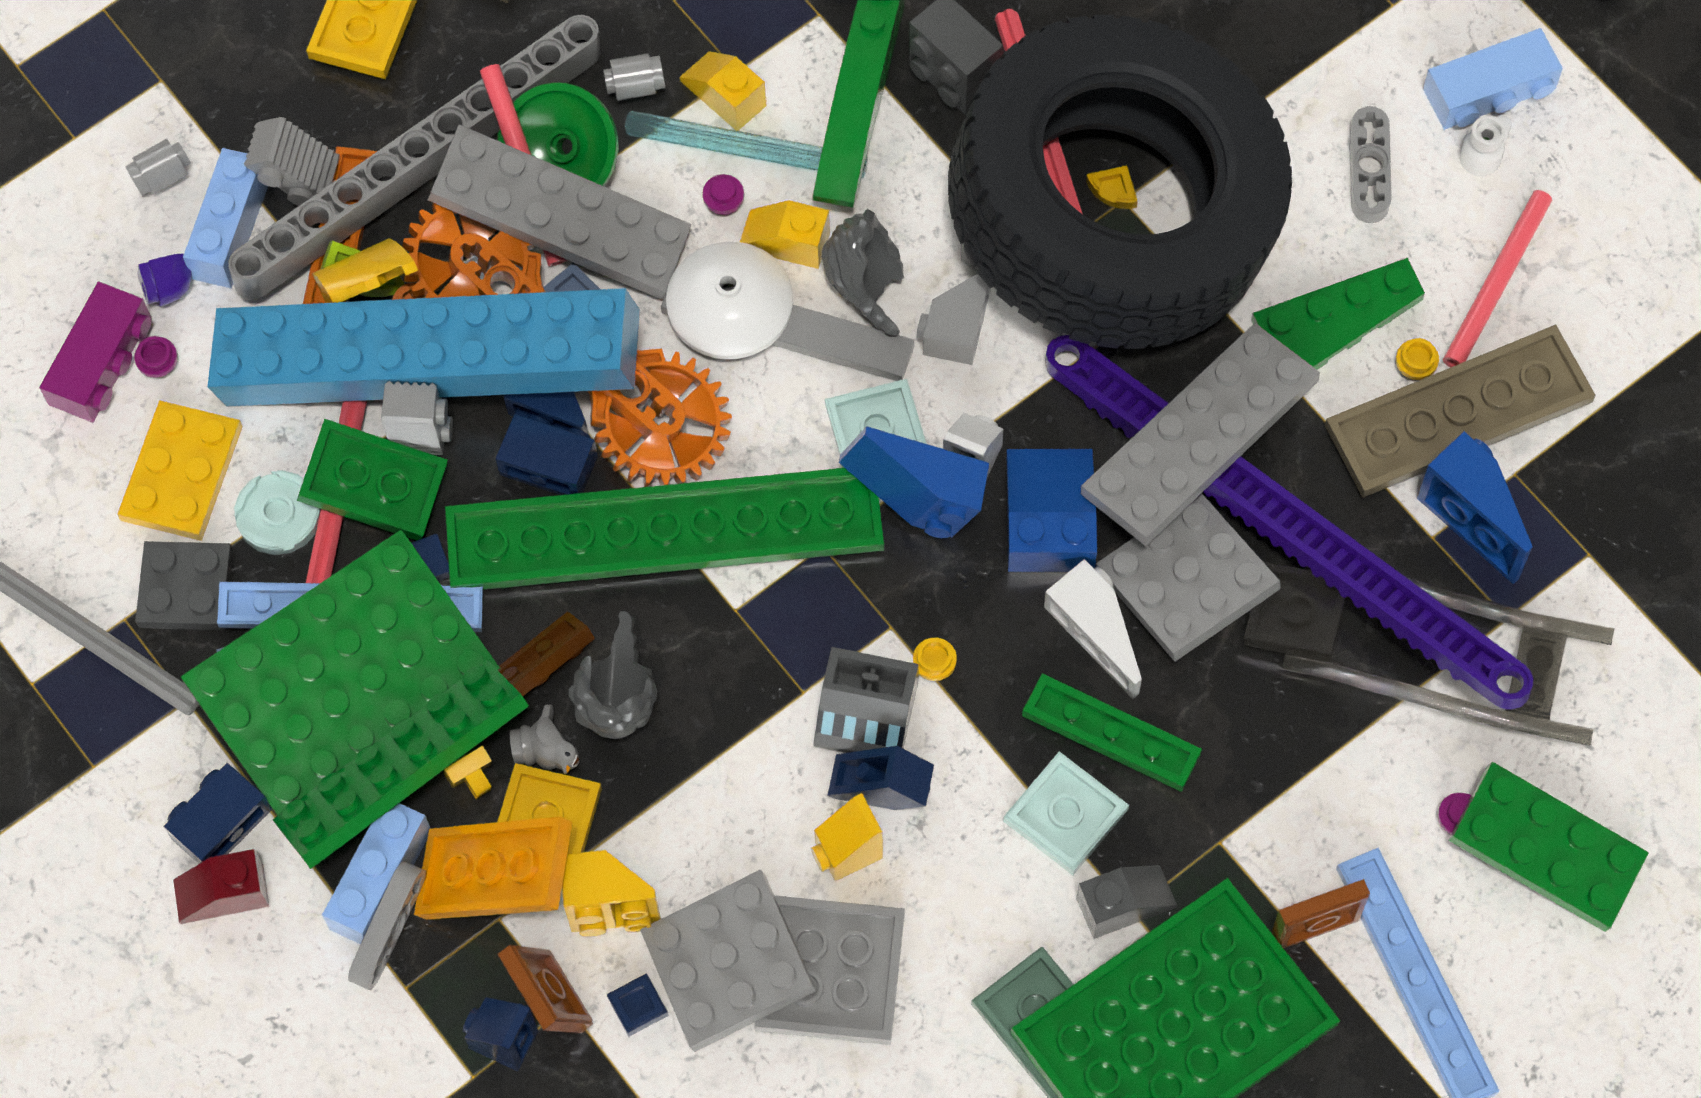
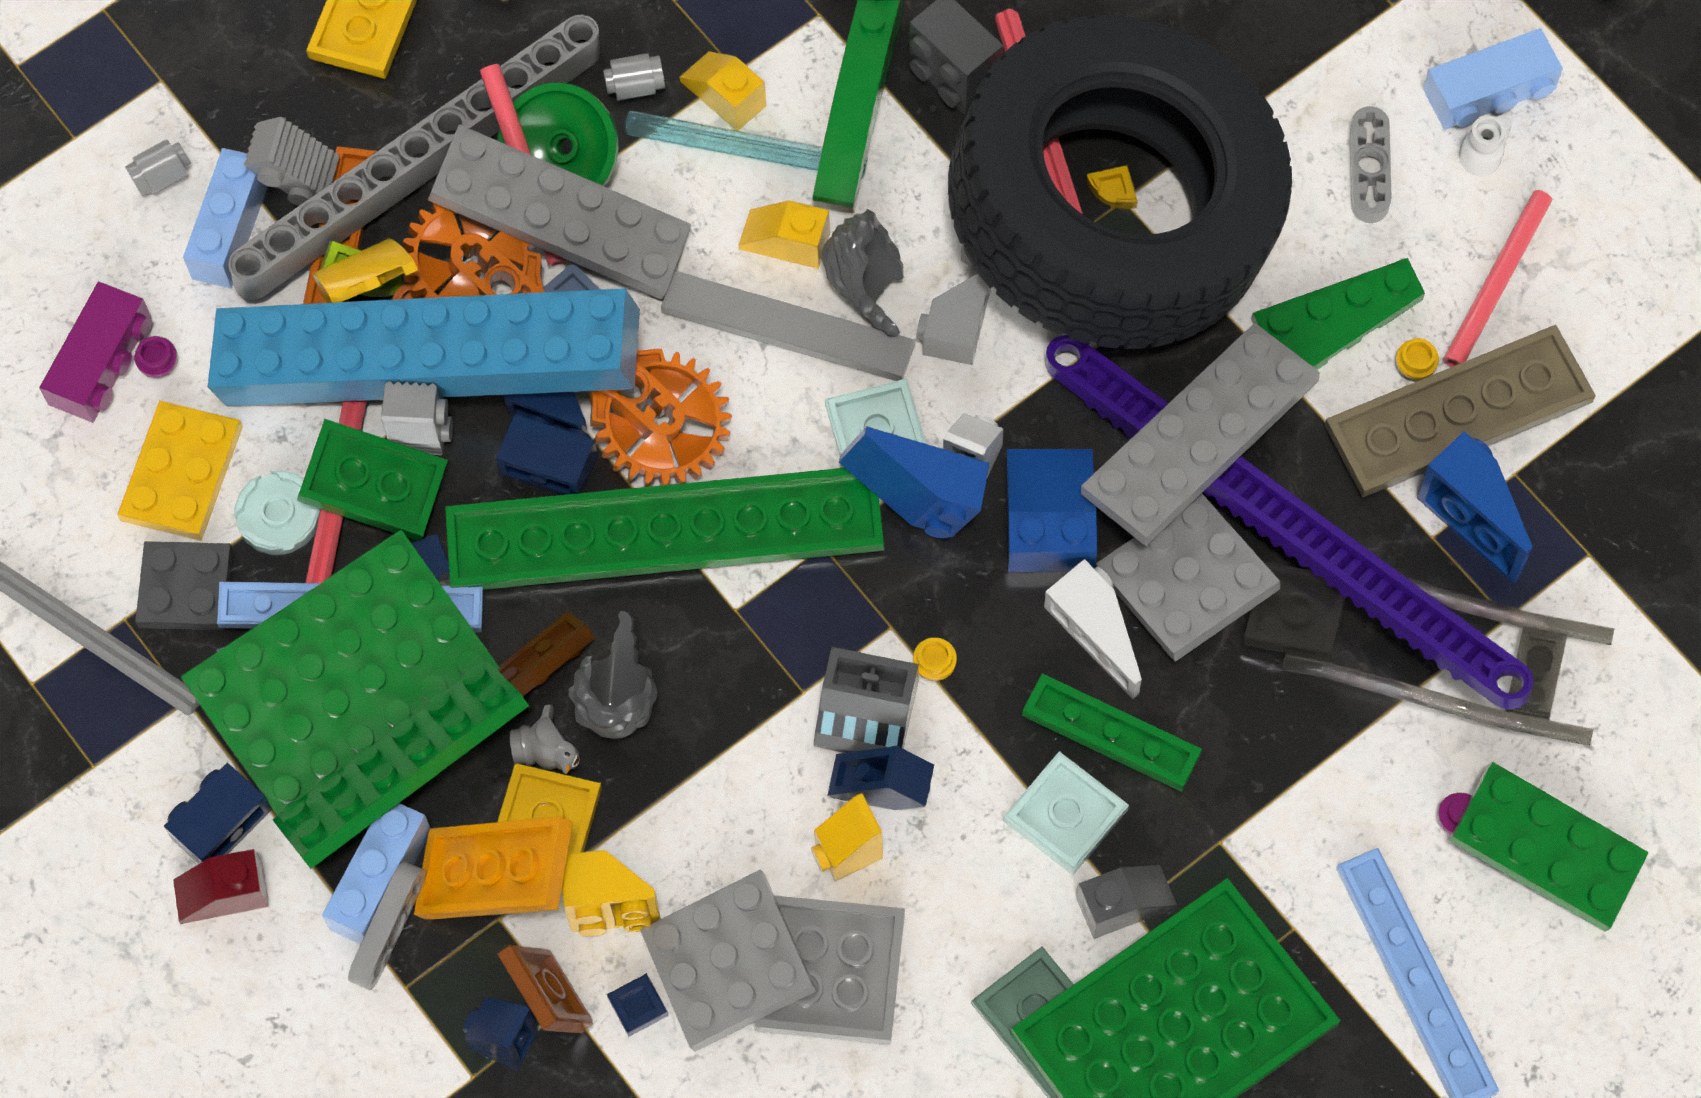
dark purple piece [137,254,193,307] -> none
yellow tile [444,746,492,799] -> none
white dish [666,242,793,359] -> none
magenta plate [702,174,744,215] -> none
dark orange tile [1271,879,1370,949] -> none

